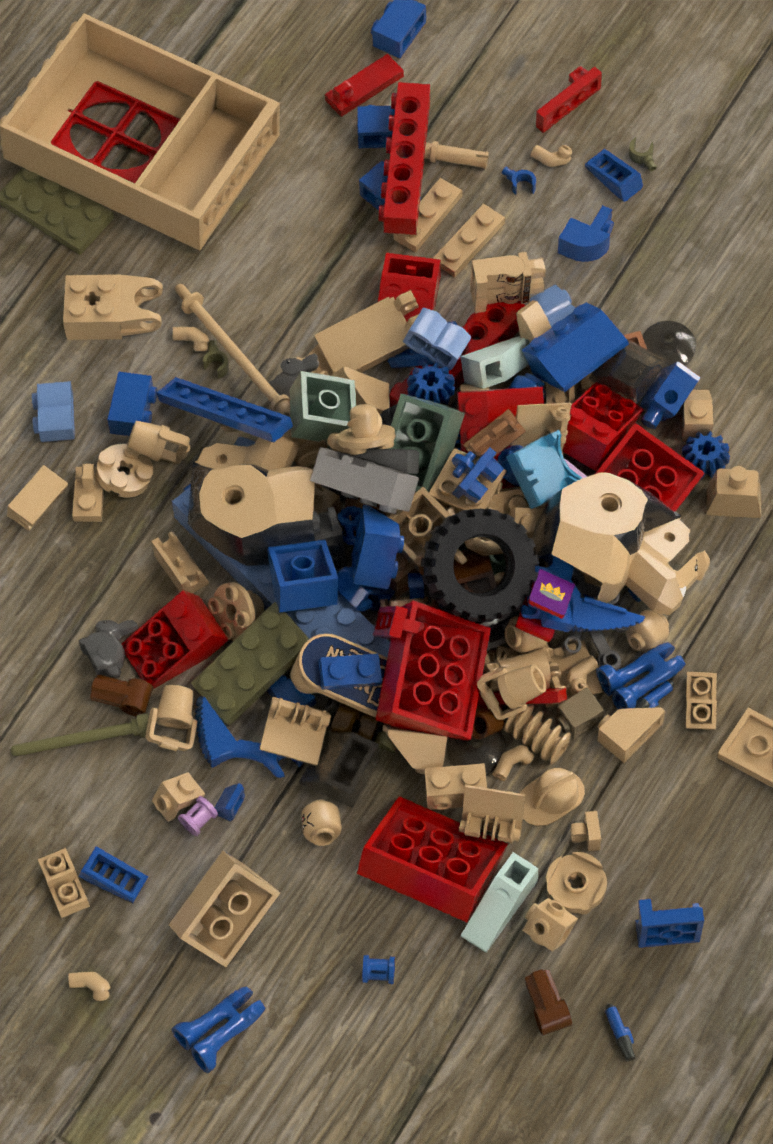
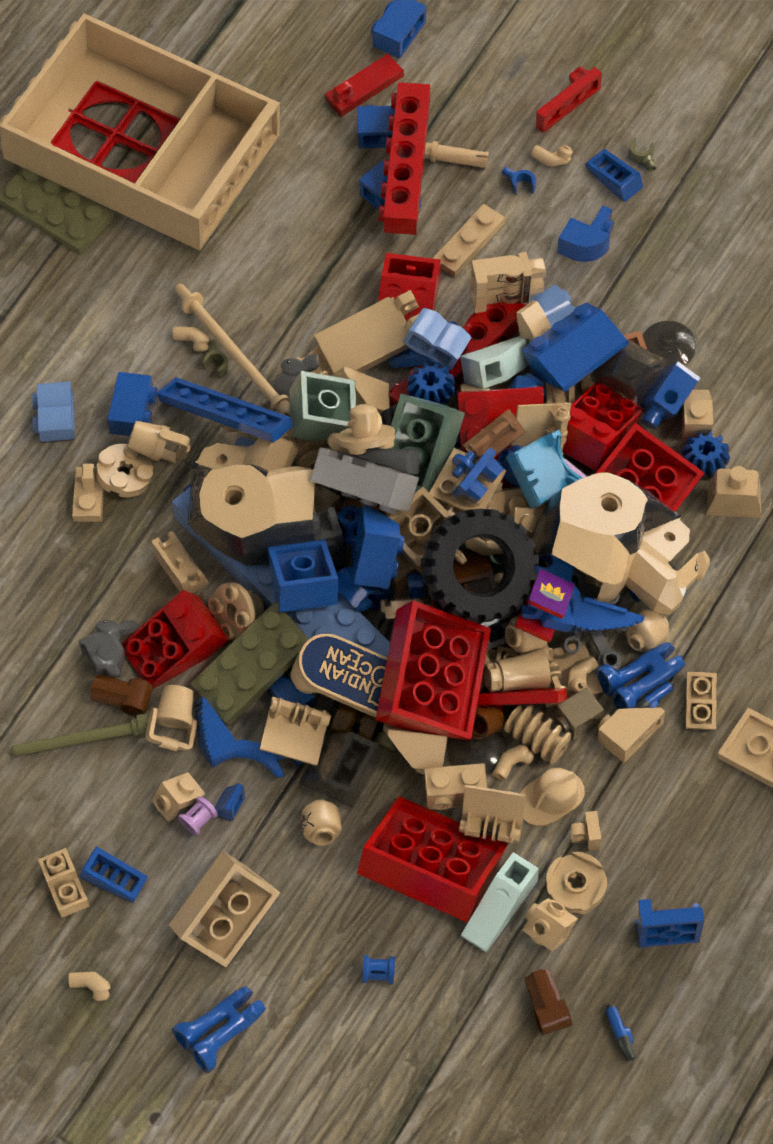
tan hinge [7,465,68,531] -> none
tan brick [63,275,163,340] -> none
blue plate [318,654,382,690] -> none
red hinge [373,606,420,639] -> none
tan plate [393,178,462,253] -> none
tan piece [477,665,546,720] -> none

